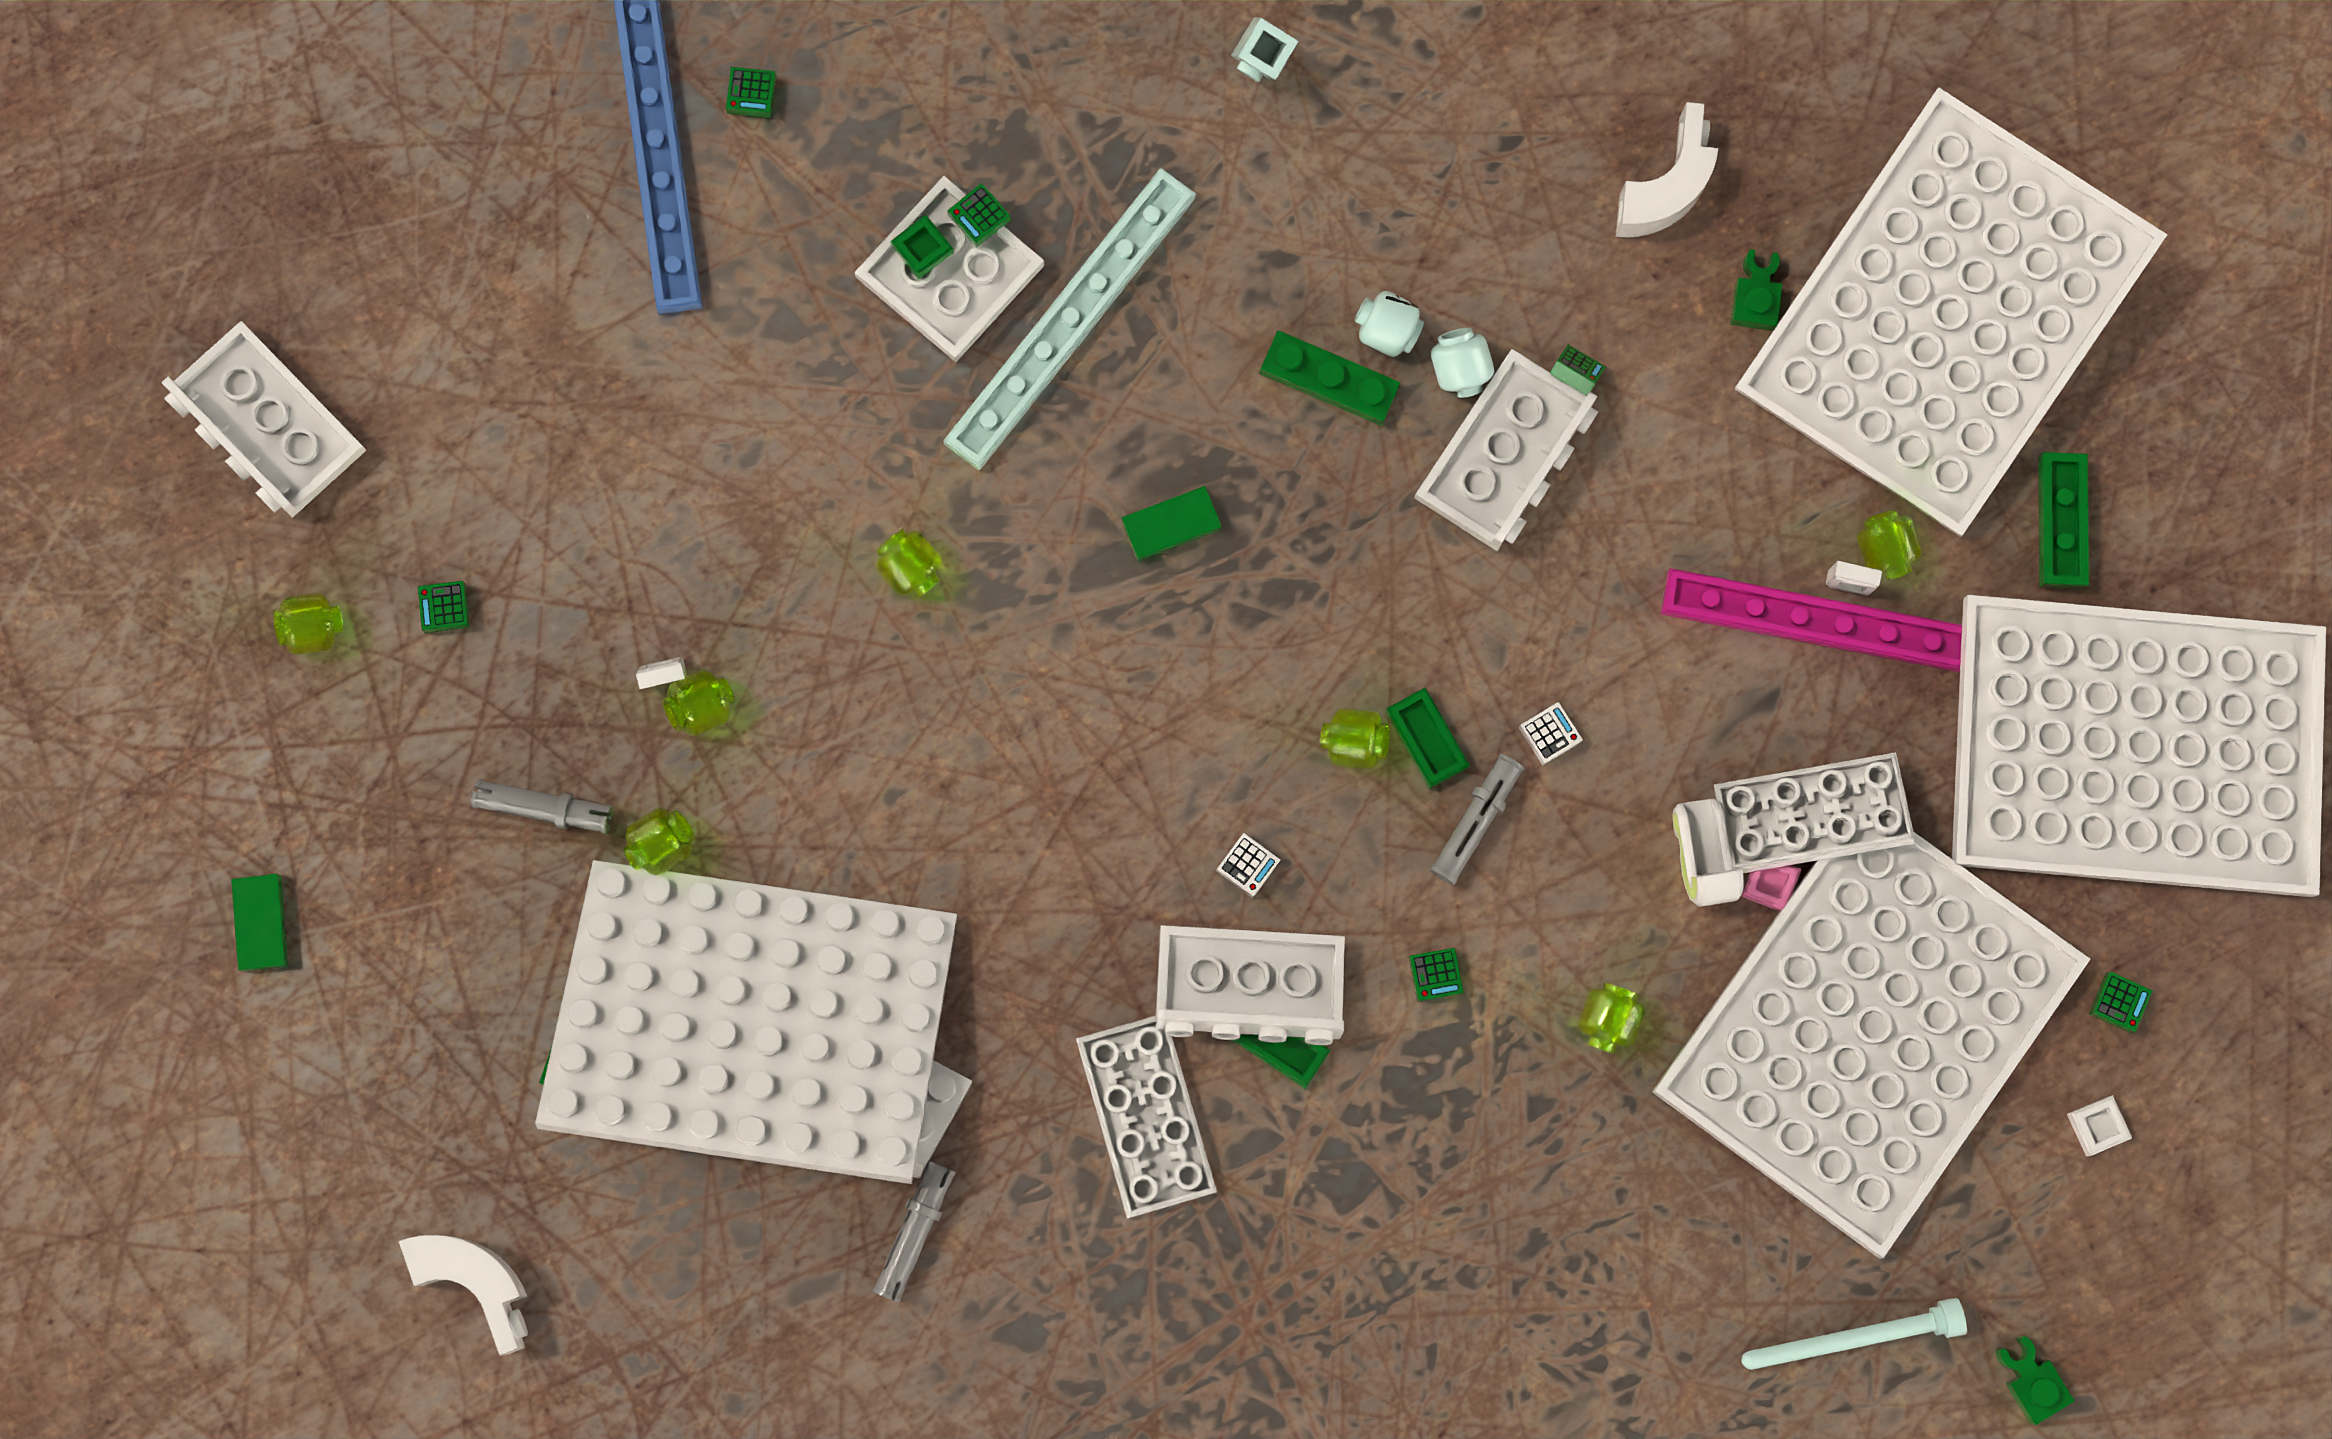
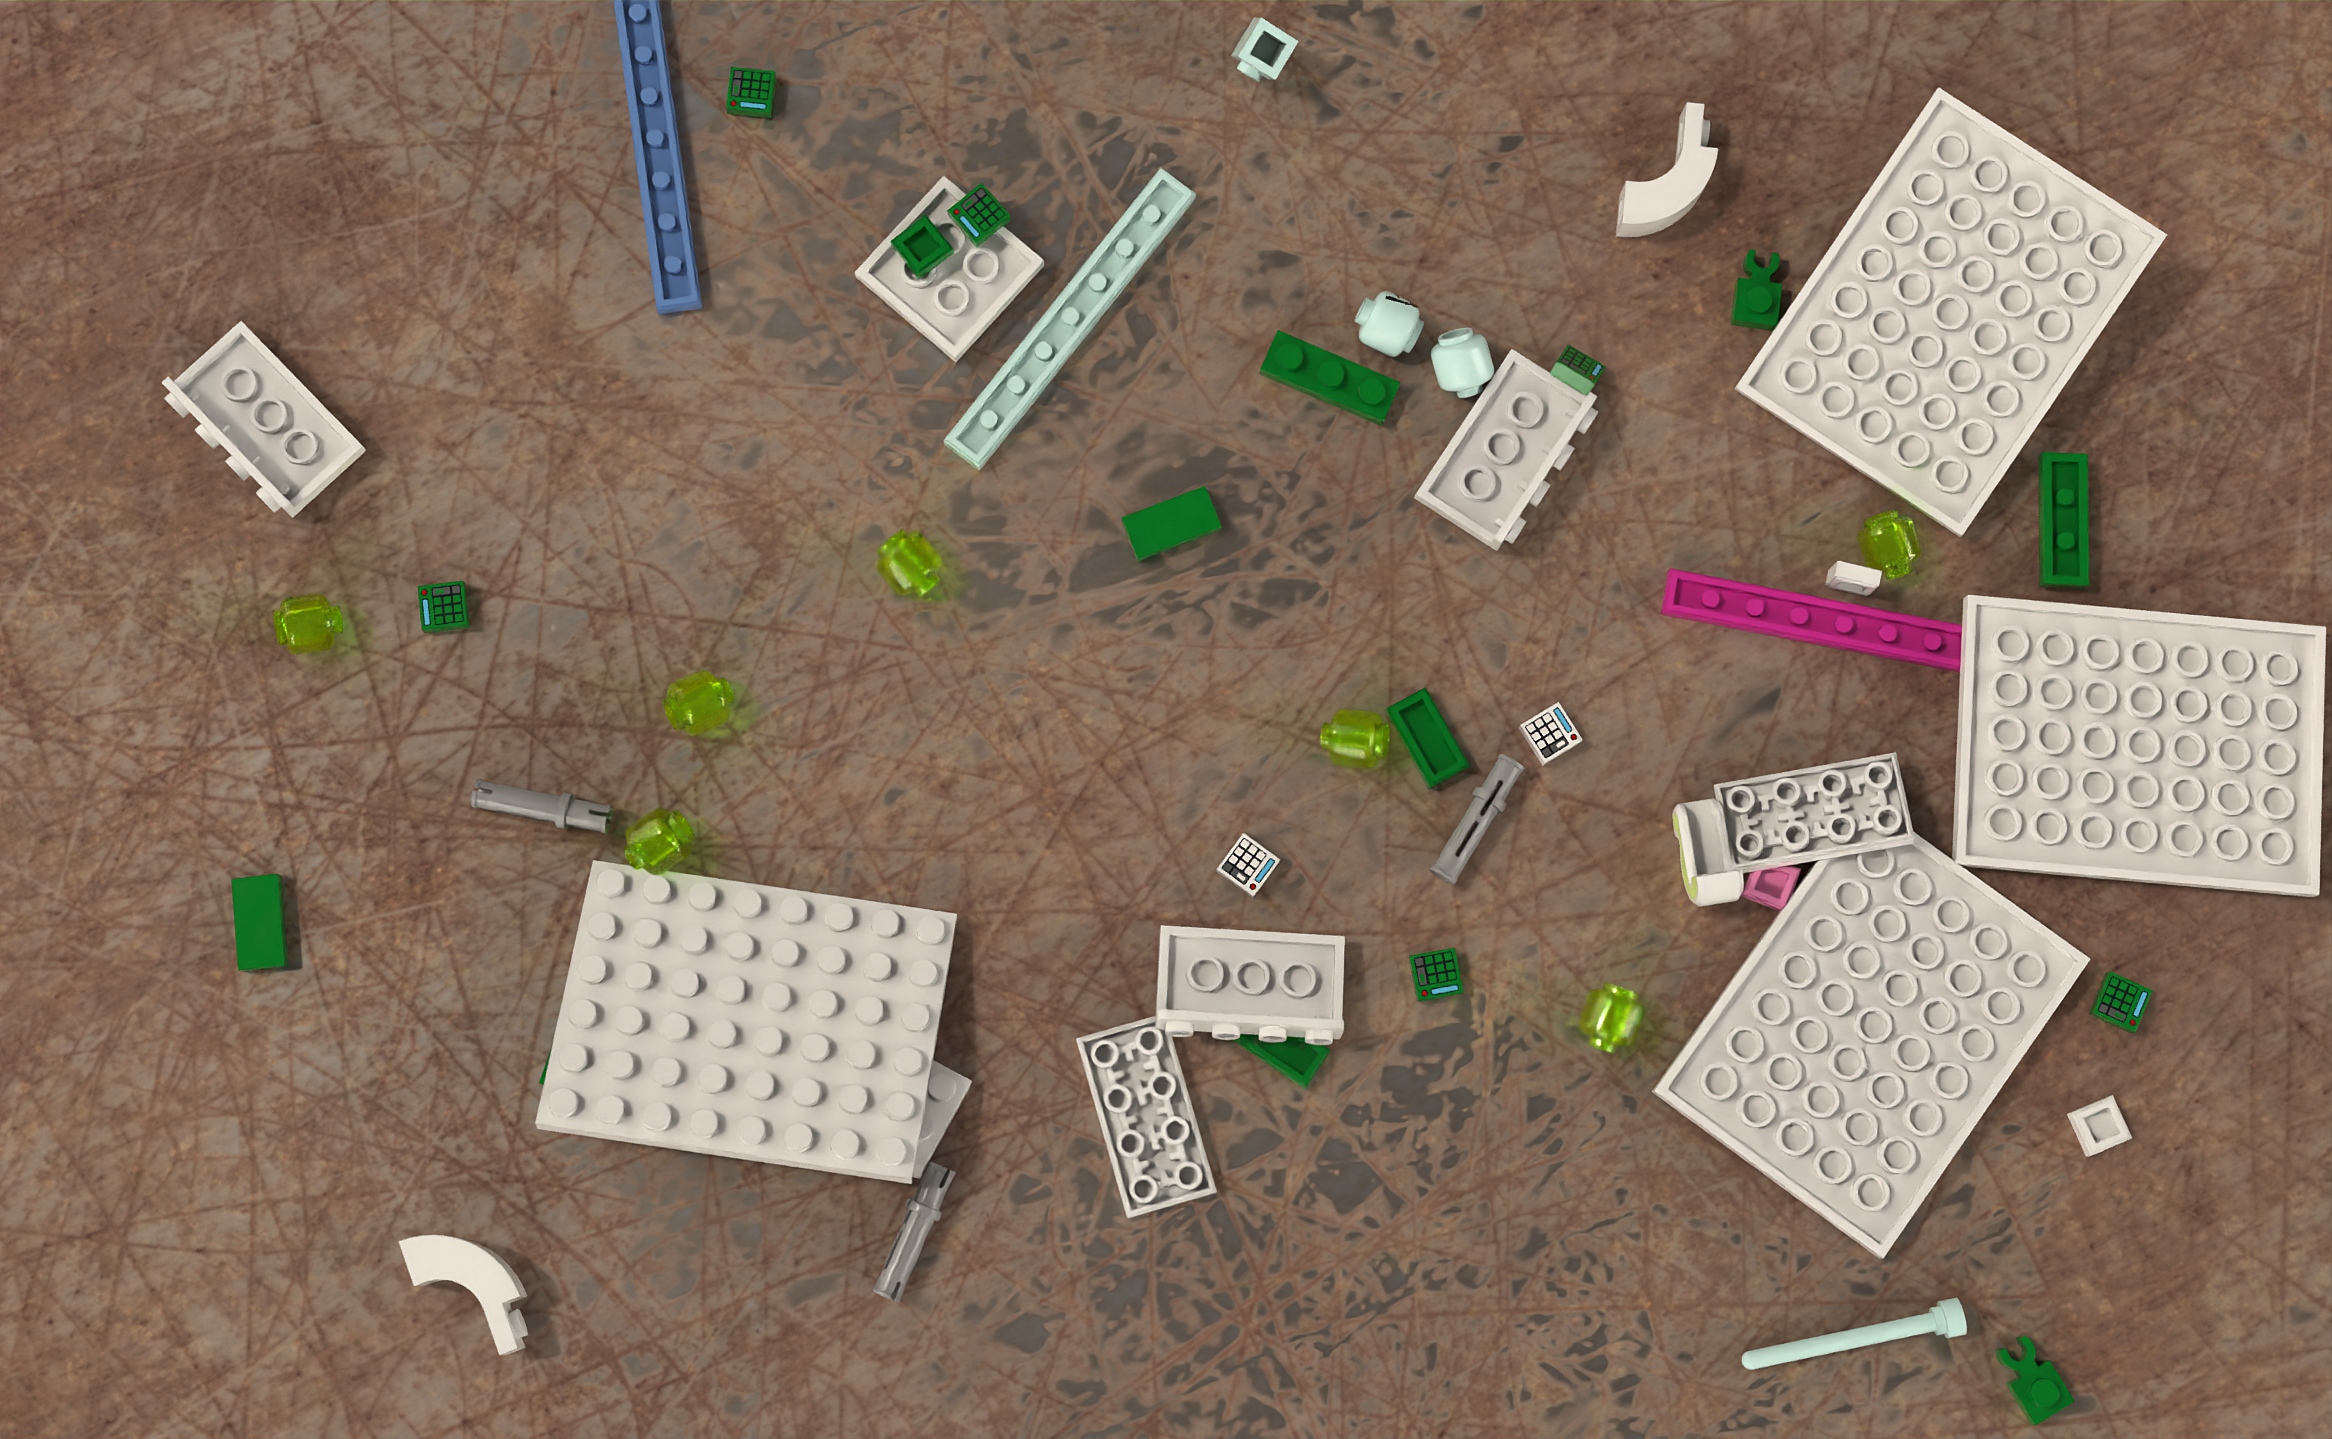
white tile [636,657,687,689] -> none

